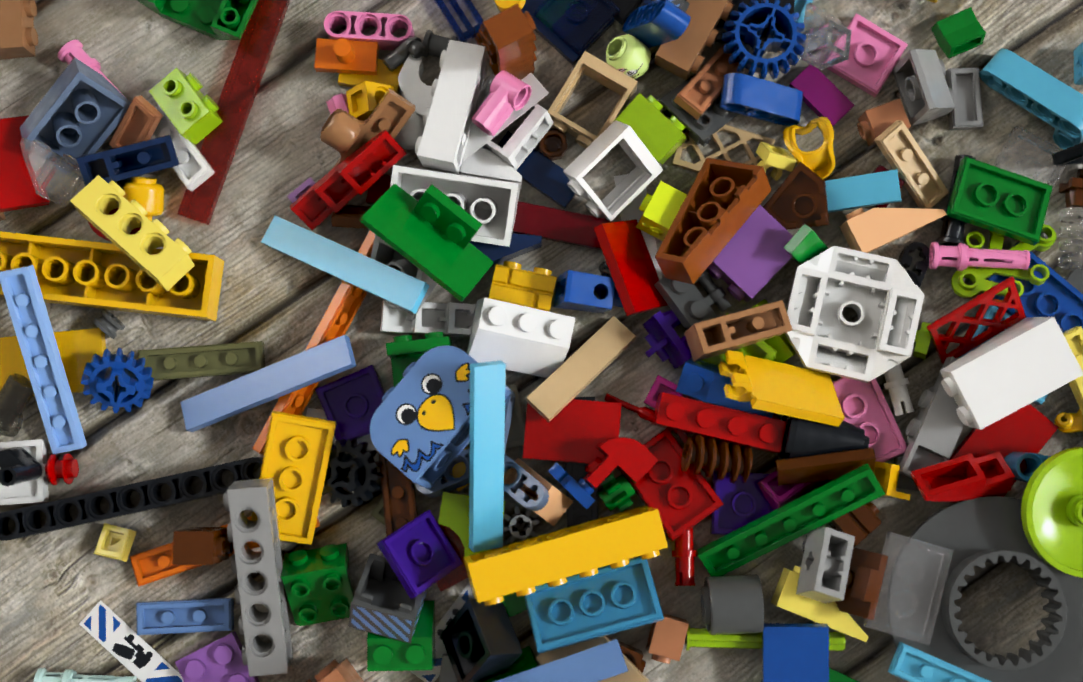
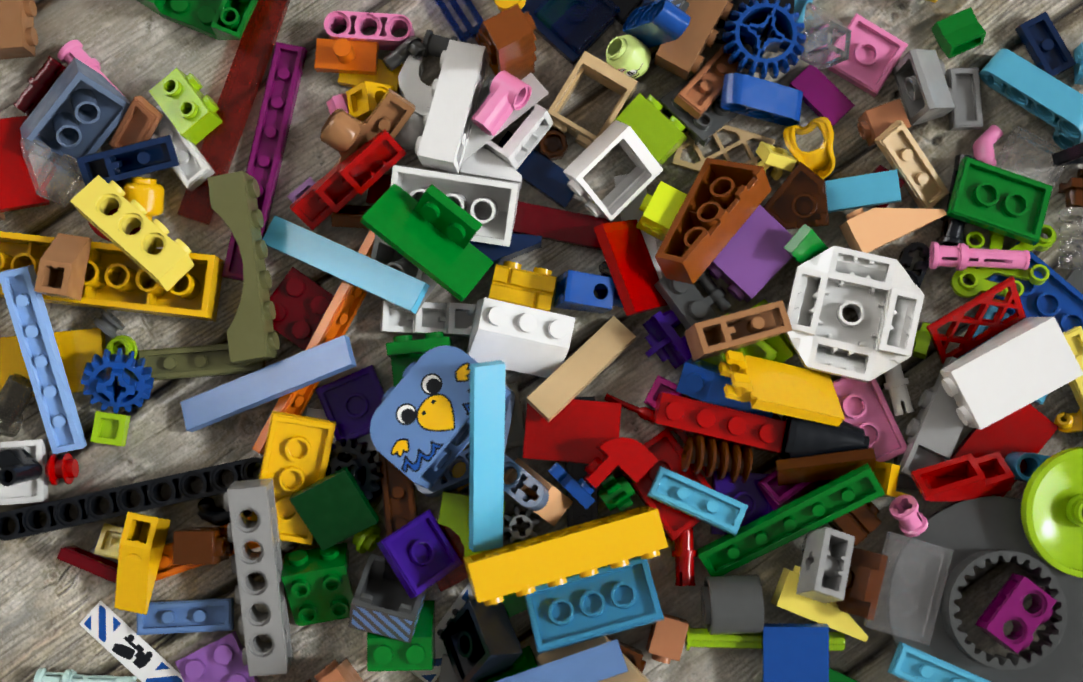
none -> dark red pin [13,55,66,116]
none -> medium nougat slope [34,233,92,301]
none -> dark red tile [57,545,118,583]
none -> lime plate [90,411,131,447]
none -> lime plate [106,335,138,359]
none -> yellow slope [114,512,171,615]
none -> black arm [197,498,231,526]
none -> olive arch [207,171,280,365]
none -> magenta tile [222,42,307,282]
none -> dark red plate [270,267,334,351]
none -> dark green tile [289,466,379,551]
none -> lime plate [352,525,381,554]
none -> medium azure tile [647,466,749,536]
none -> bright pink bush [889,495,928,537]
none -> bright pink arm [972,125,1003,166]
none -> magenta brick [974,573,1057,654]
none -> dark blue plate [1015,12,1076,77]

